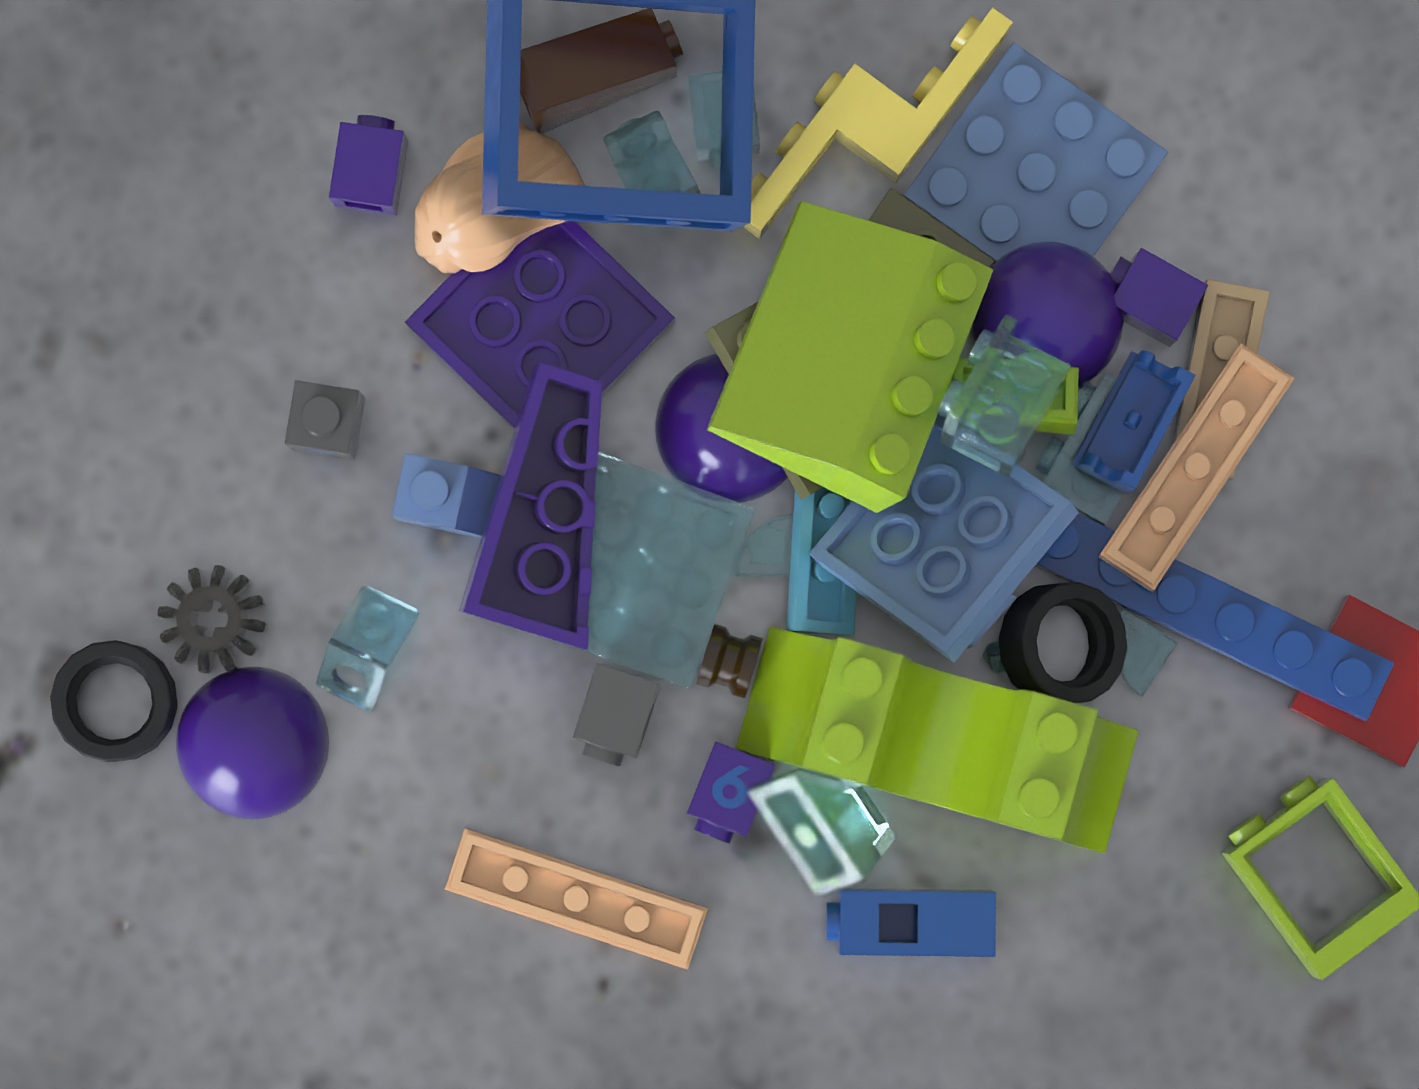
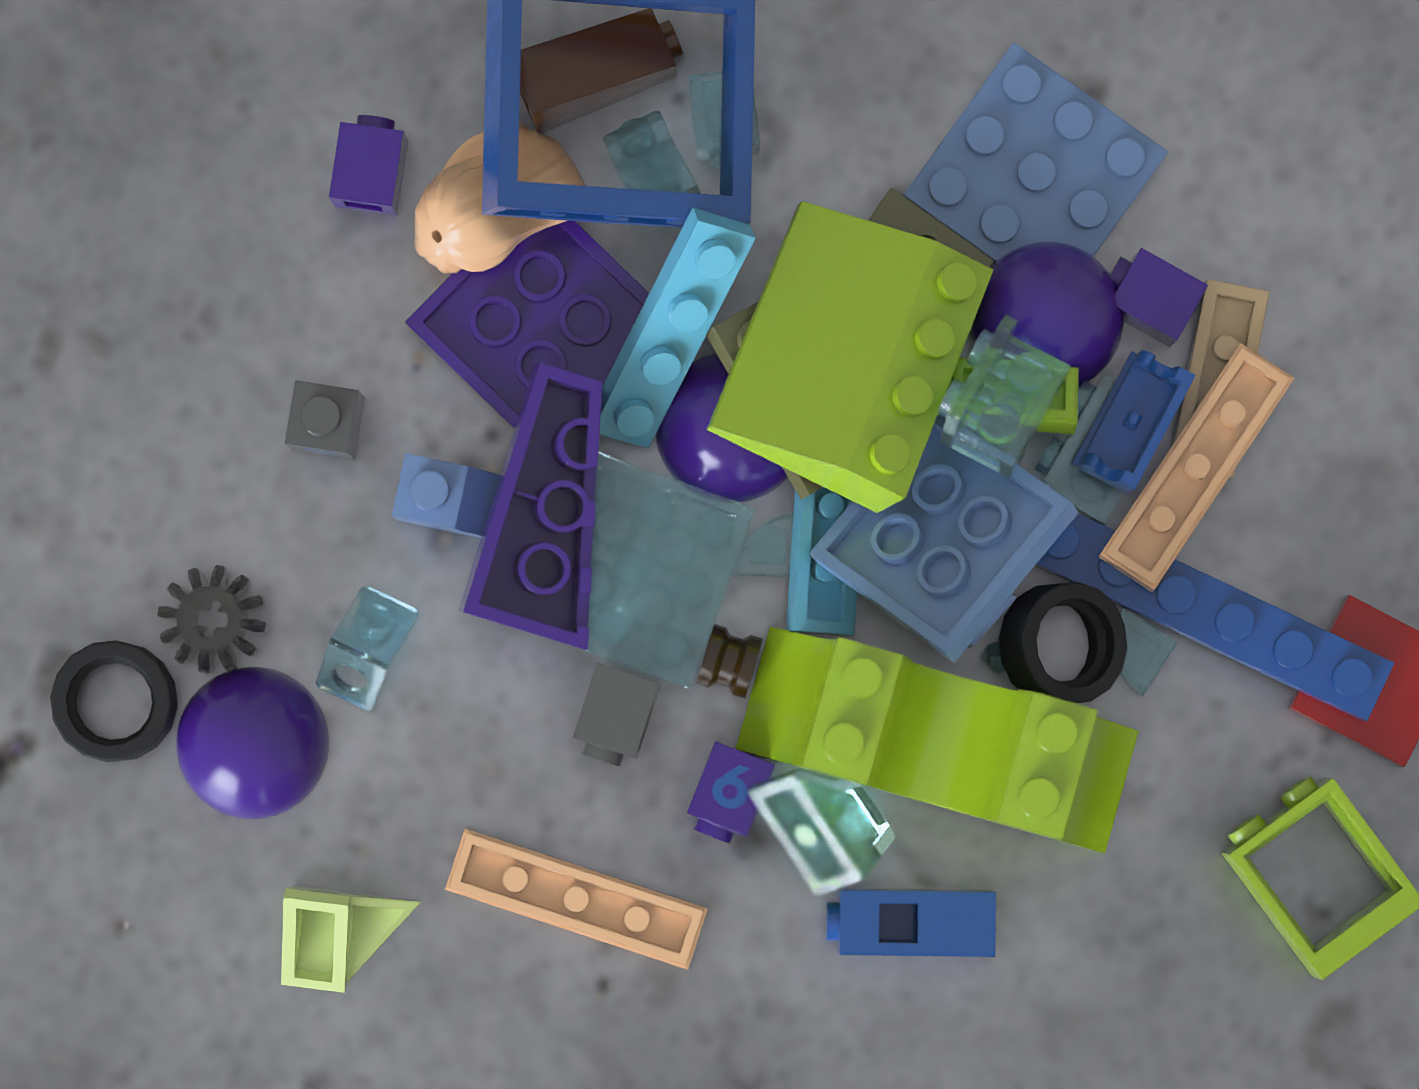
light yellow bracket [742,7,1013,239] -> none
none -> yellowish green slope [281,885,421,993]
none -> medium azure plate [600,207,756,448]

